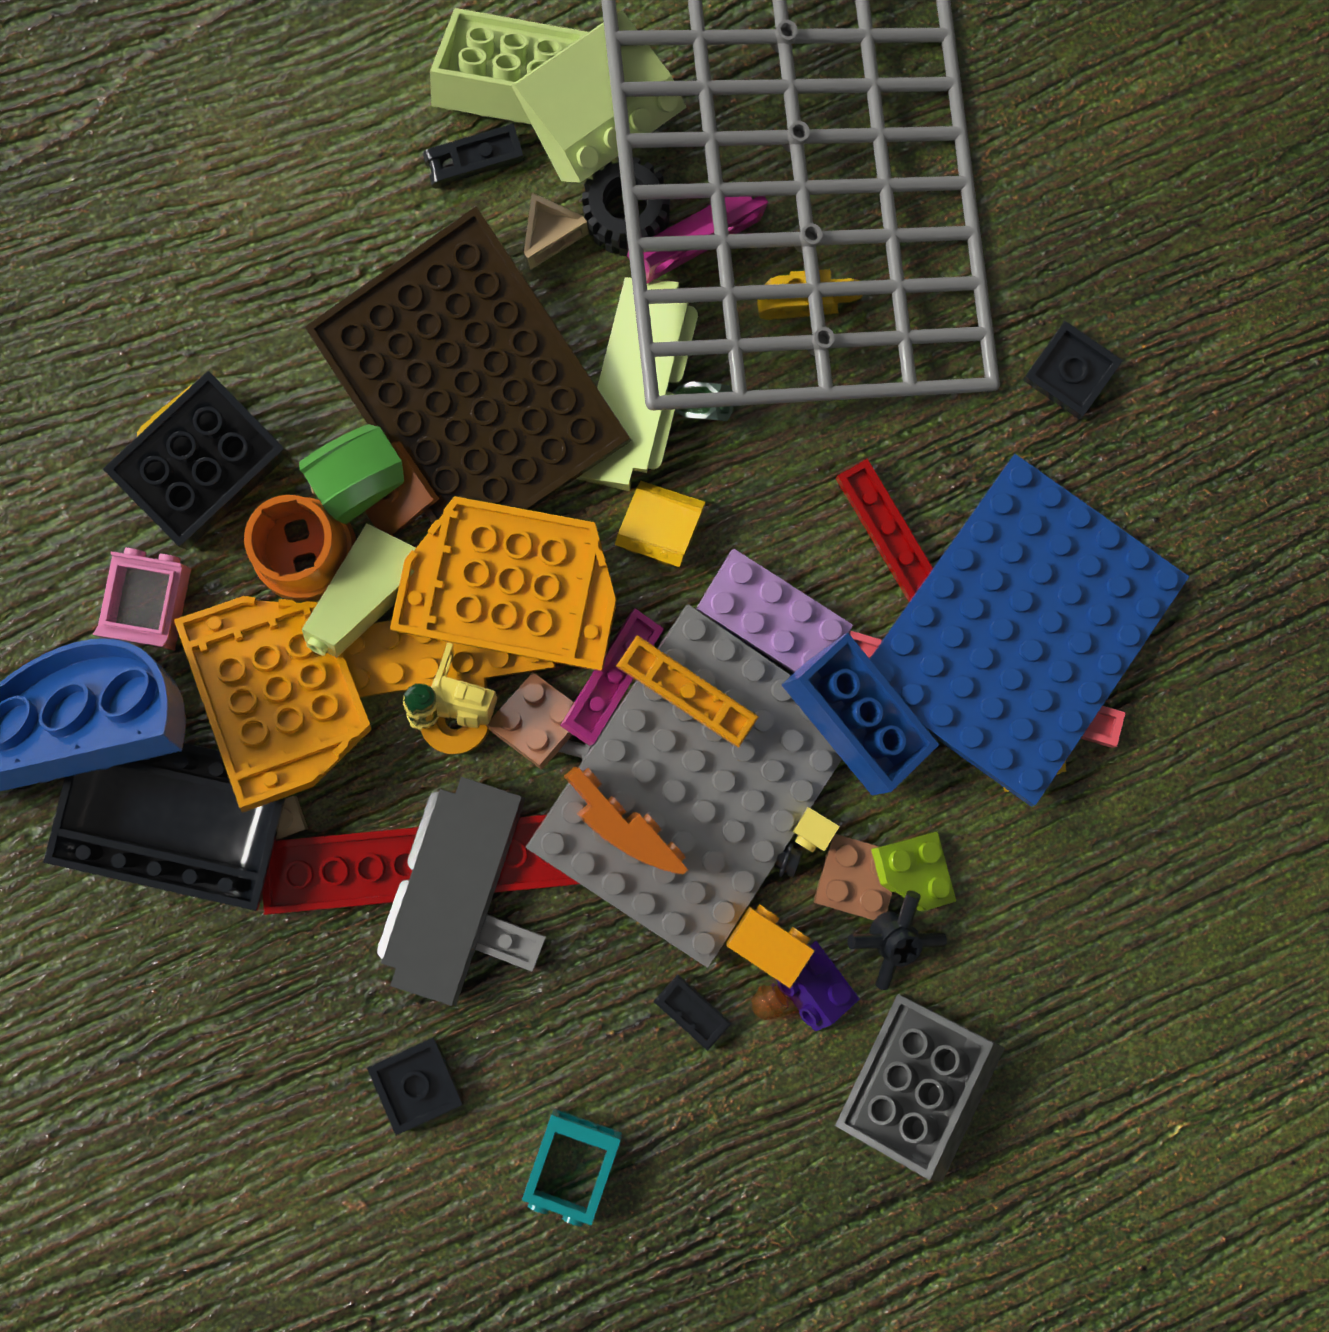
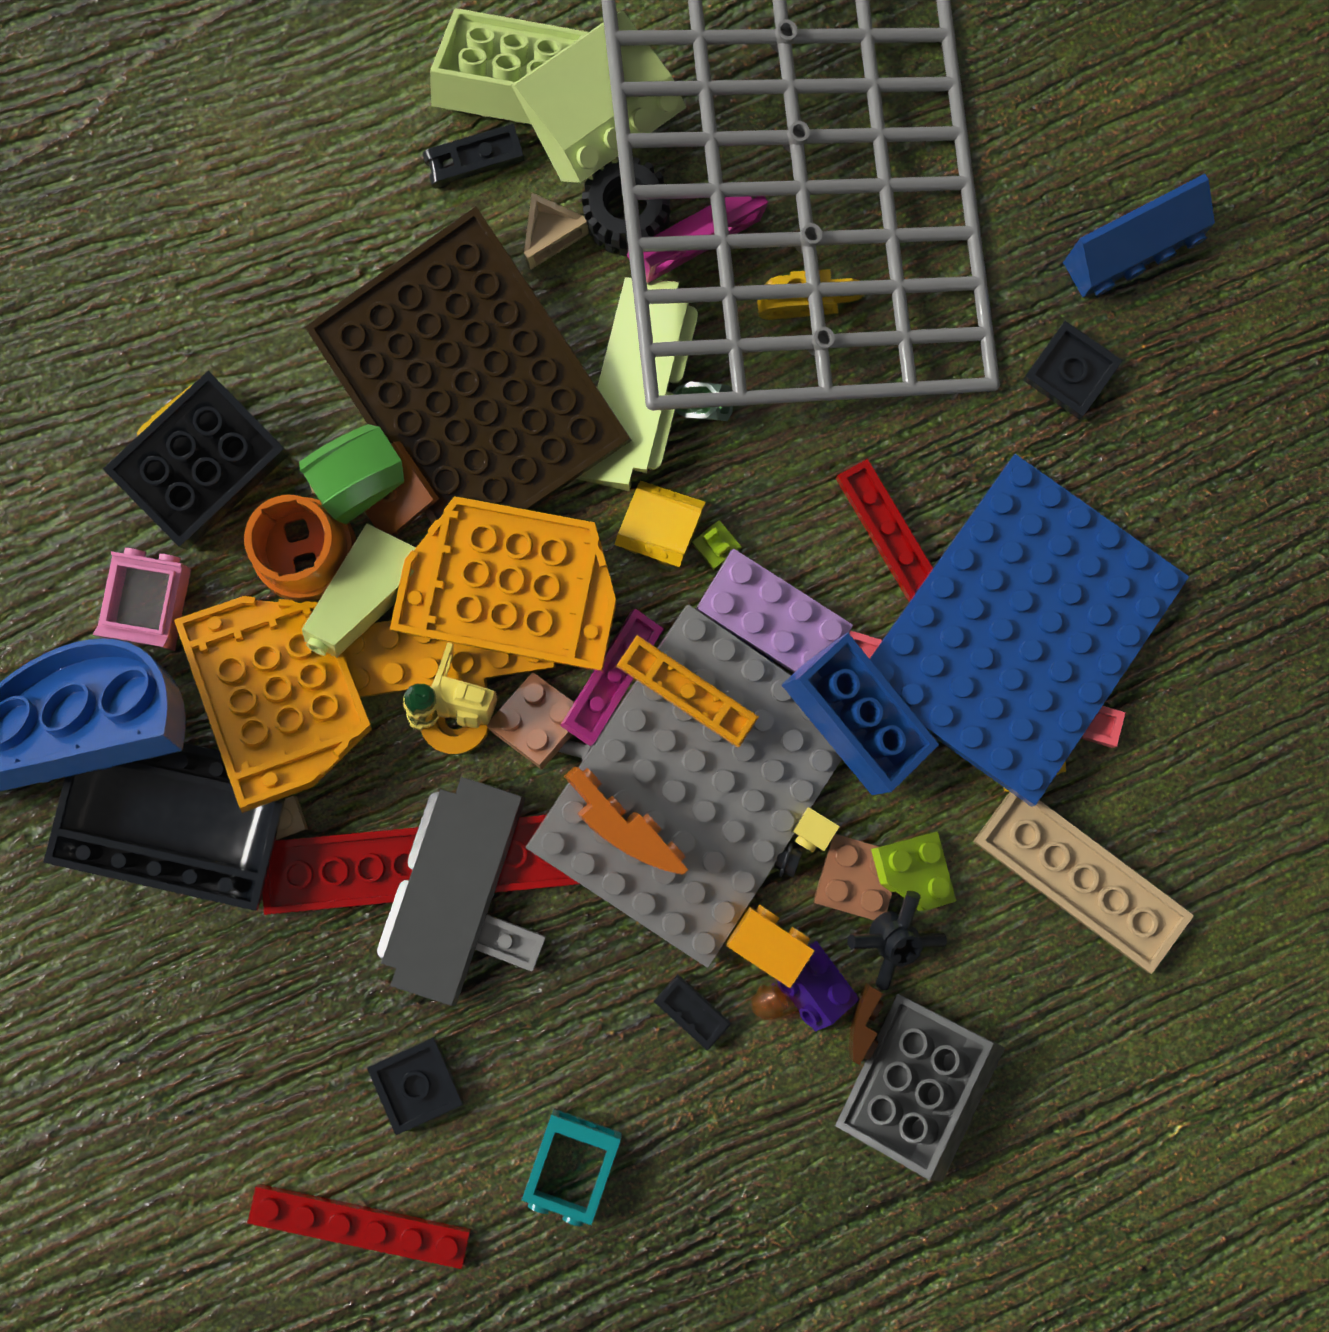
none -> red plate [247,1184,471,1269]
none -> lime tile [692,520,742,571]
none -> reddish brown slope [849,983,884,1066]
none -> tan plate [973,792,1194,974]
none -> blue slope [1063,174,1215,298]

